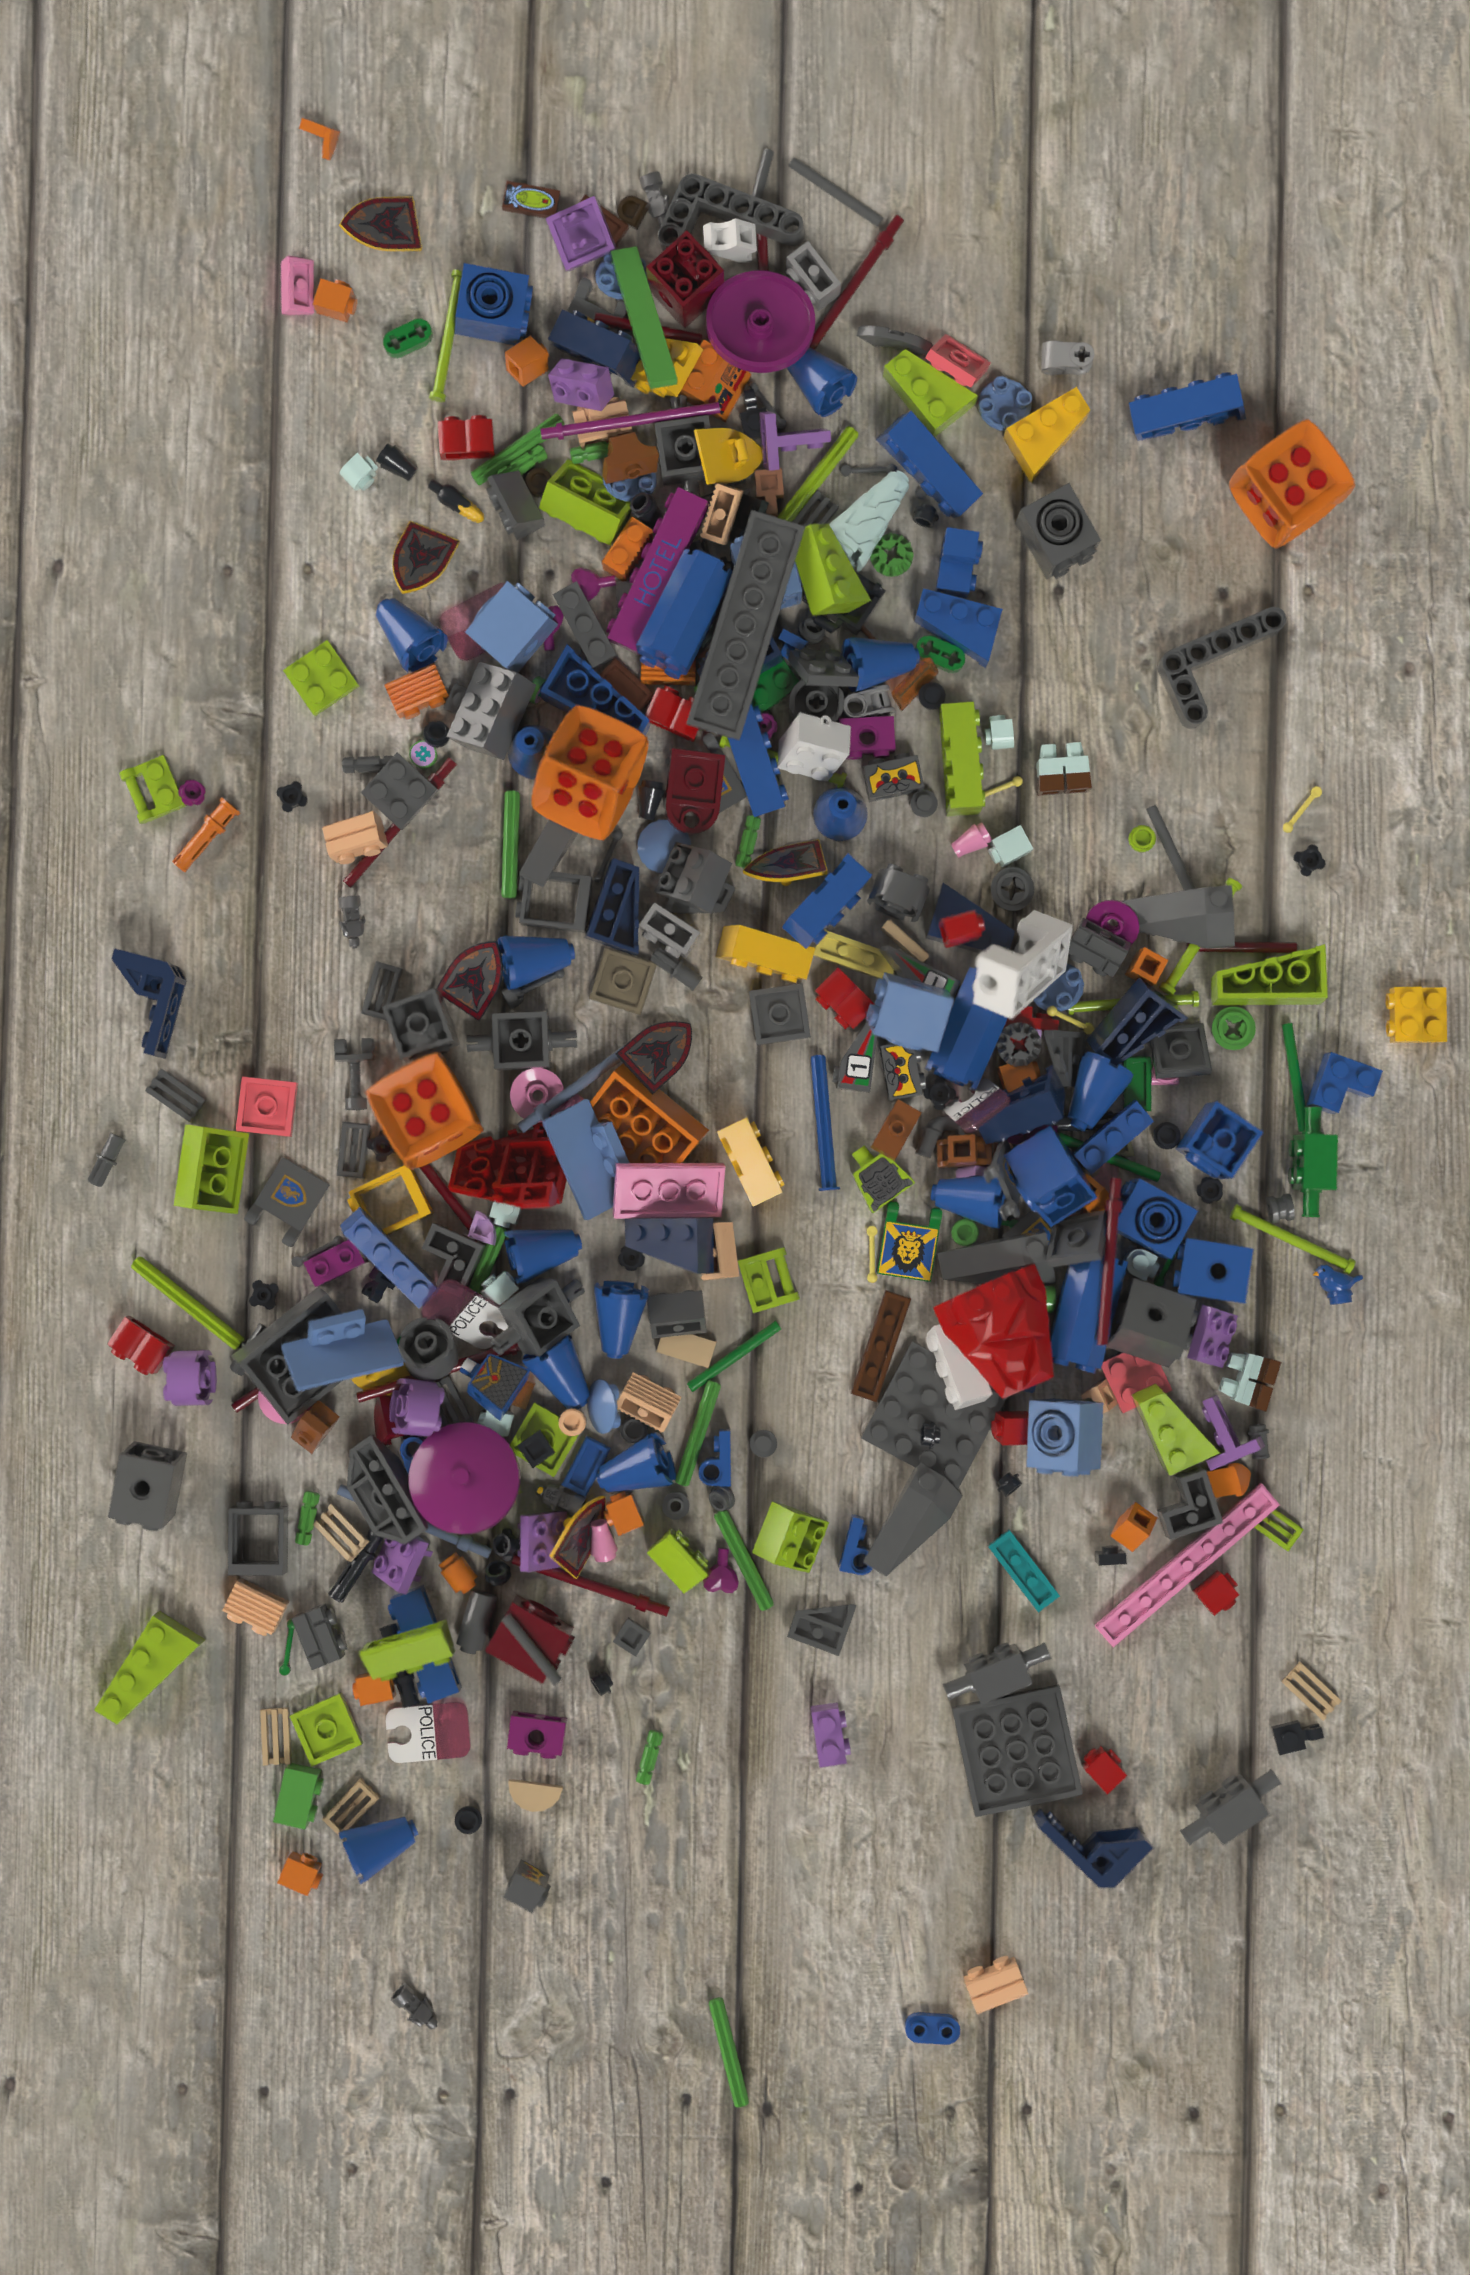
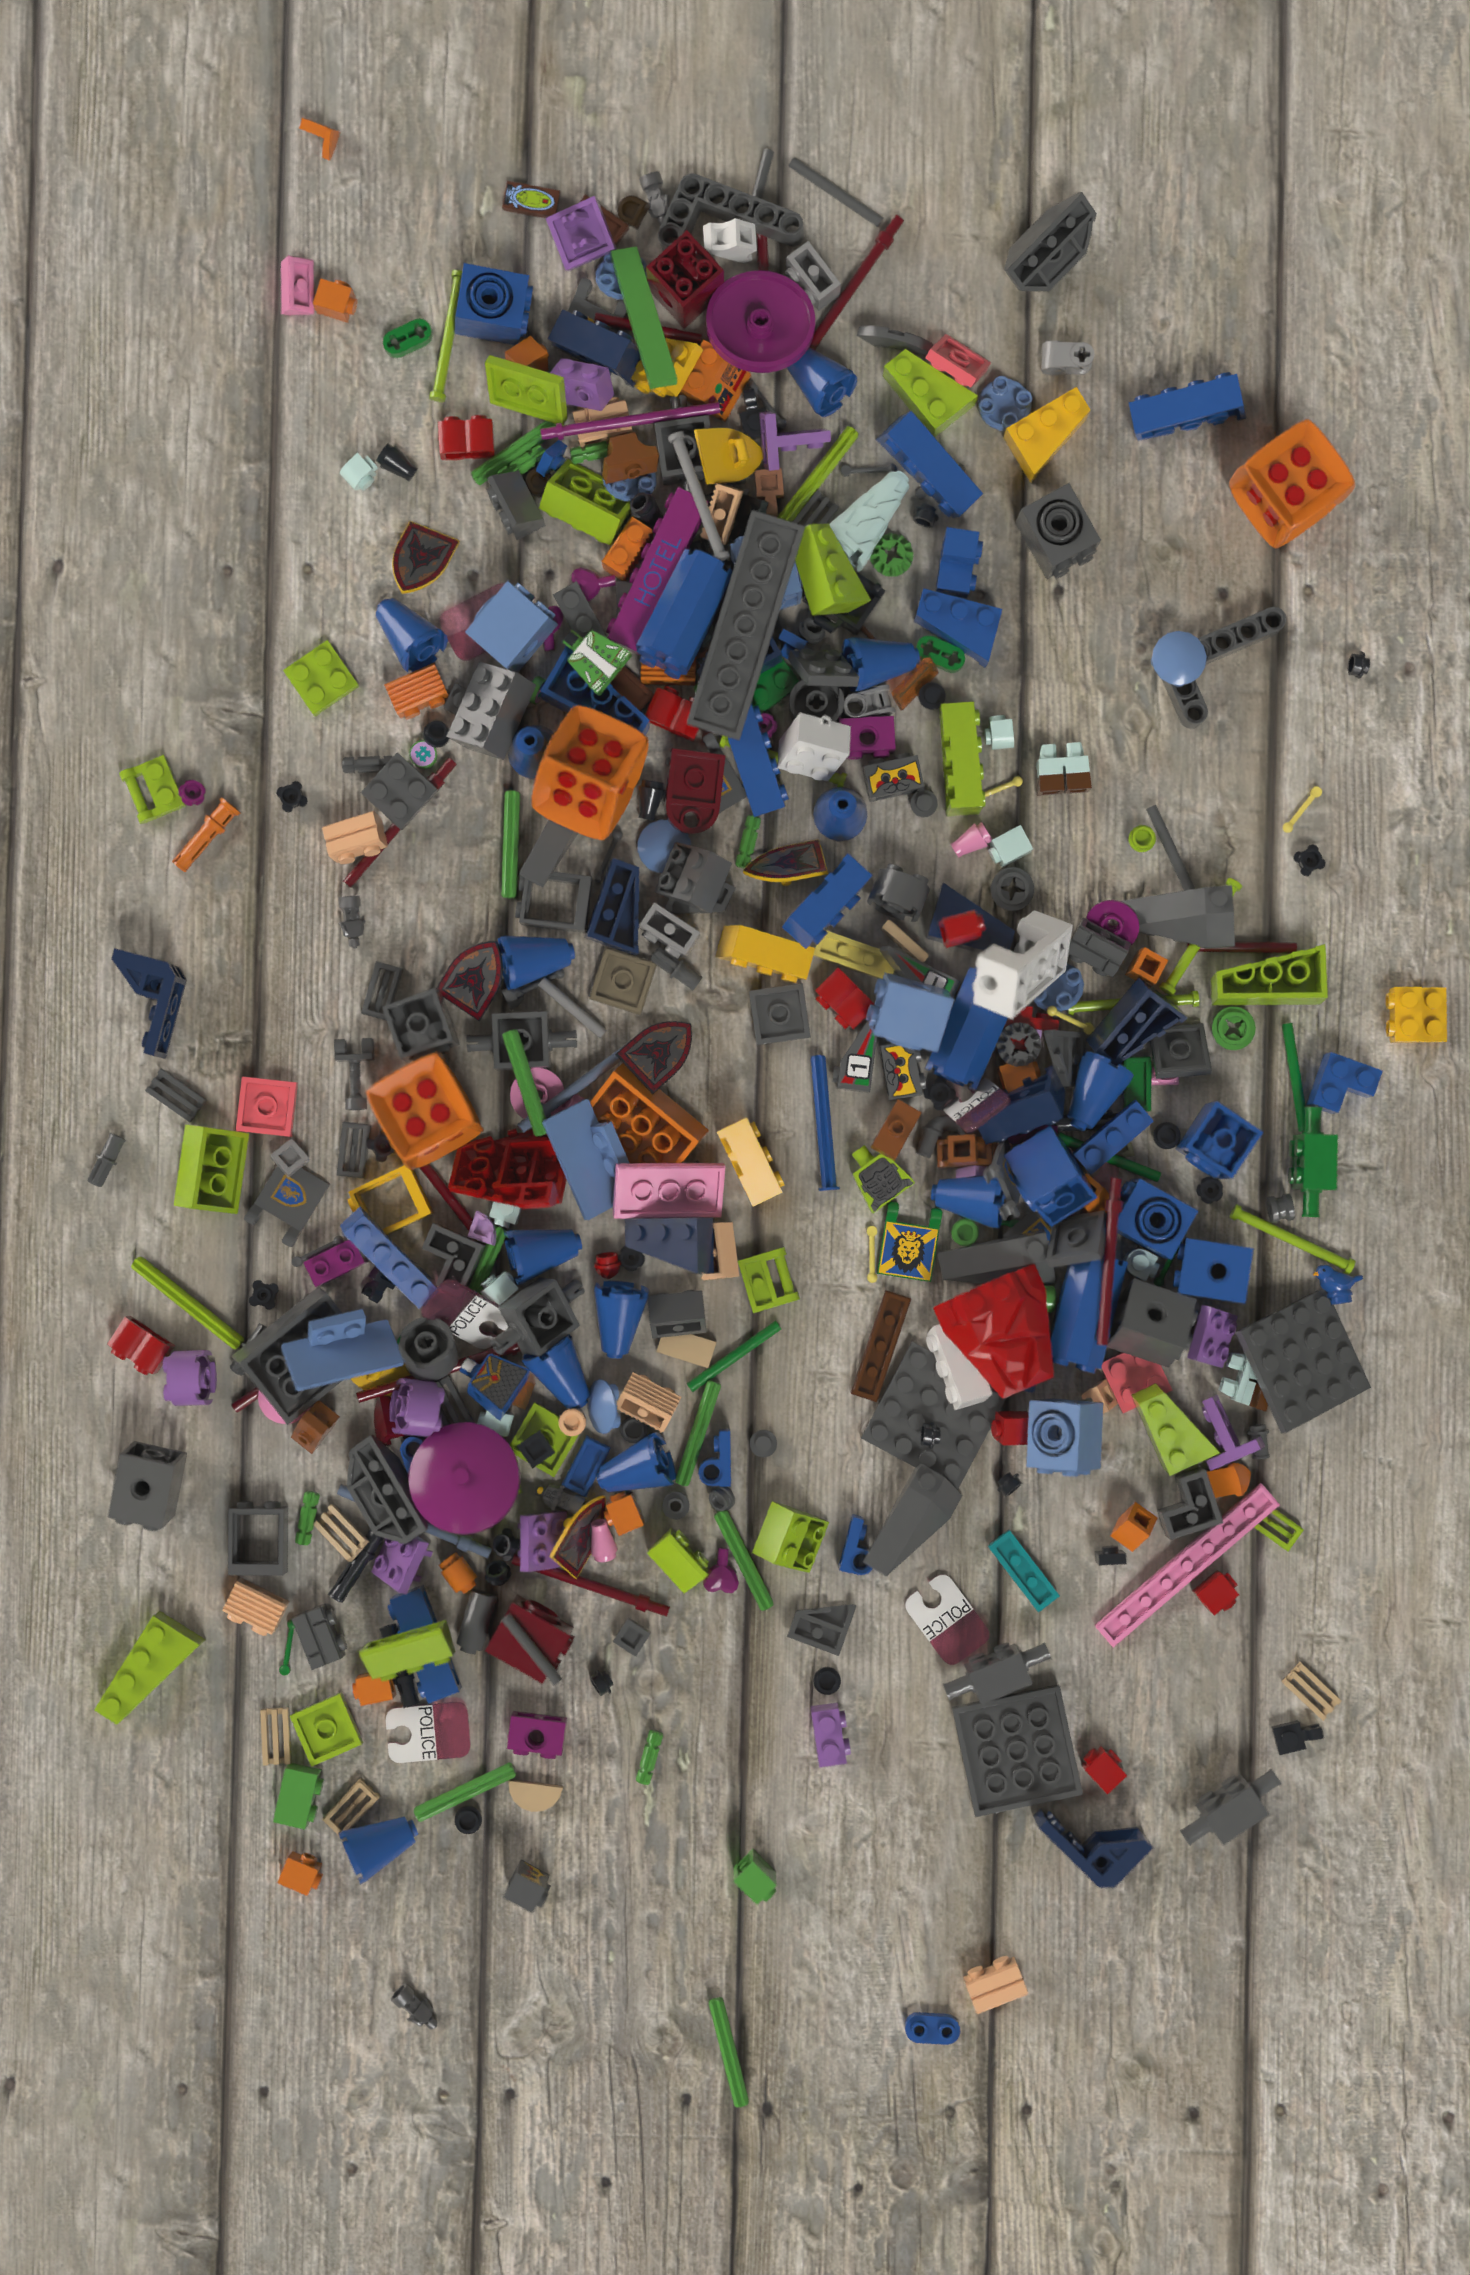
shield [339,197,422,251] -> none
black piece [428,479,485,523] -> none
none -> light grey tile [270,1138,309,1178]
none -> bright green axle [414,1763,516,1822]
none -> lime plate [485,355,568,425]
none -> bright green axle [503,1030,547,1136]
none -> blue plate [536,440,567,477]
none -> light grey bar [538,977,607,1038]
none -> torso [562,630,632,697]
none -> red plate [594,1252,621,1279]
none -> light grey bar [668,431,730,561]
none -> bright green brick [733,1848,777,1905]
none -> black plate [813,1667,841,1695]
none -> piece [905,1574,989,1665]
none -> dark grey wedge [1004,192,1097,292]
none -> medium blue dish [1151,631,1207,687]
none -> dark grey plate [1235,1289,1371,1433]
none -> black plate [1348,652,1370,679]

